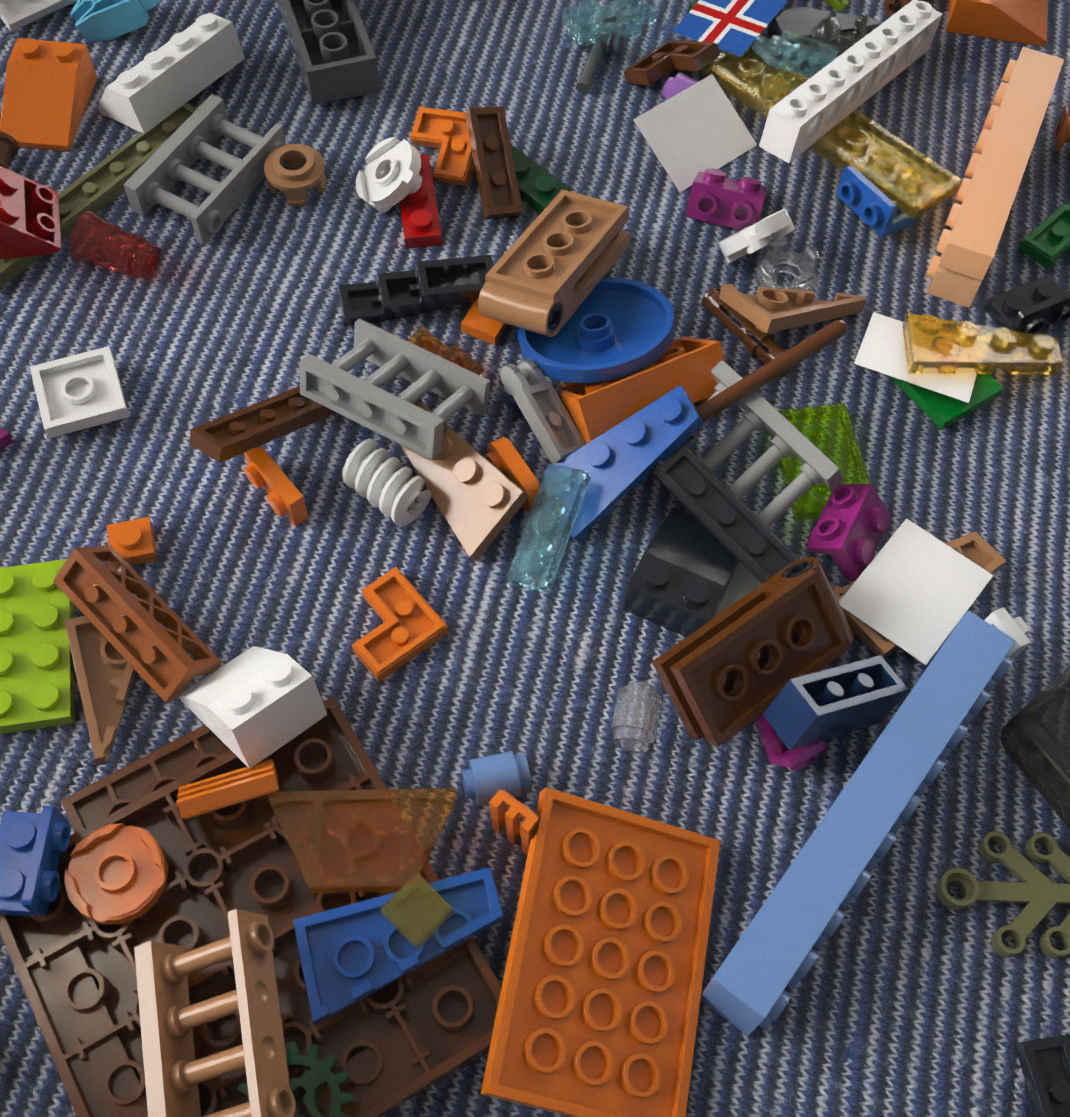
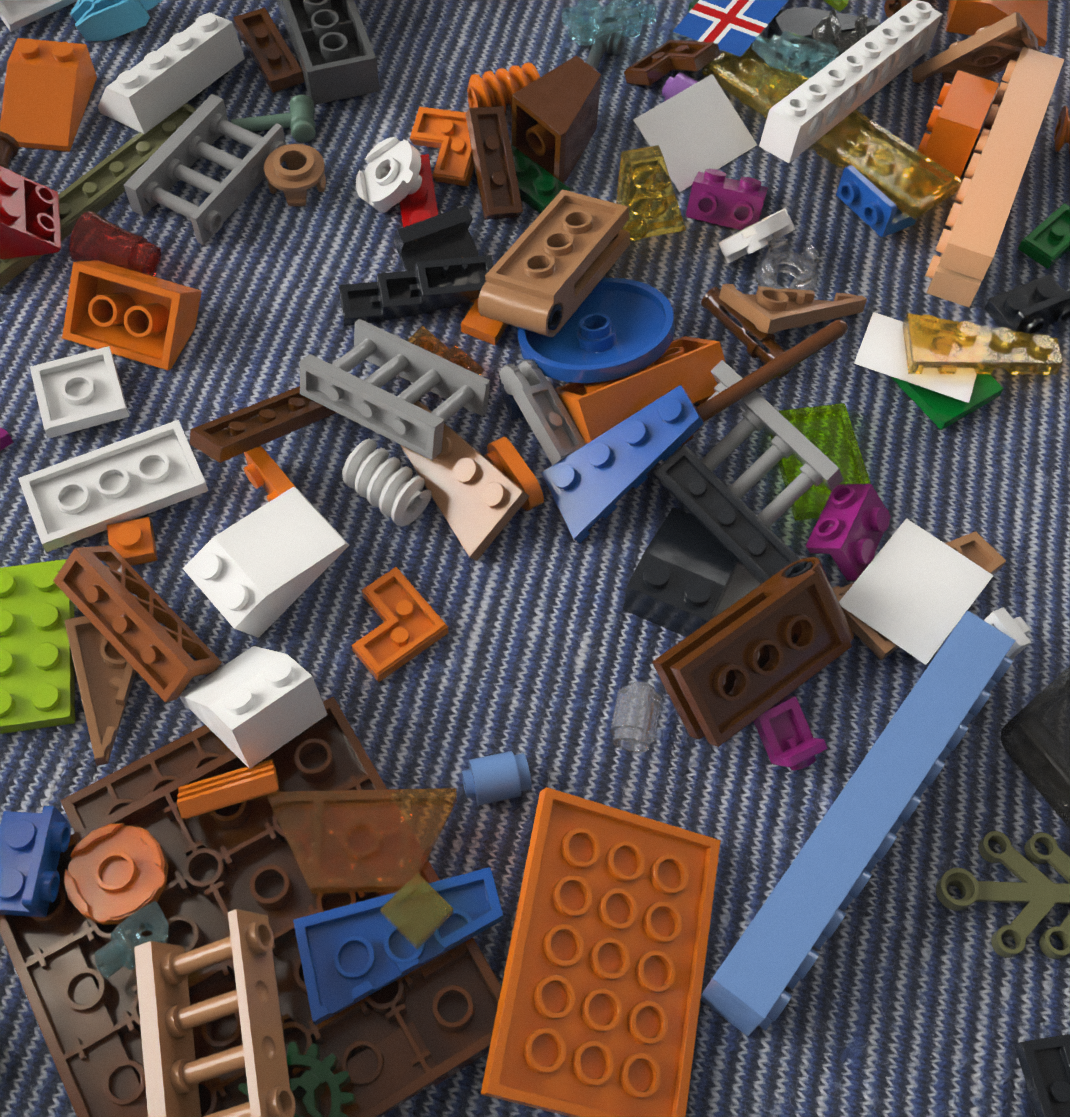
orange tile [489,789,539,855] -> none
clear light blue plate [507,464,591,593] -> none
dark blue brick [763,655,909,751] -> none
none -> white plate [18,420,209,552]
none -> orange slope [62,260,202,370]
none -> clear light blue piece [95,901,168,979]
none -> white slope [183,487,349,638]
none -> sand green piece [231,94,316,143]
none -> reddish brown plate [233,7,304,93]
none -> black panel [394,205,479,271]
none -> orange piece [467,62,540,114]
none -> reddish brown slope [511,55,601,184]
none -> clear yellow wing [616,145,686,241]
none -> medium nougat wing [912,12,1039,83]
none -> orange brick [917,70,999,183]

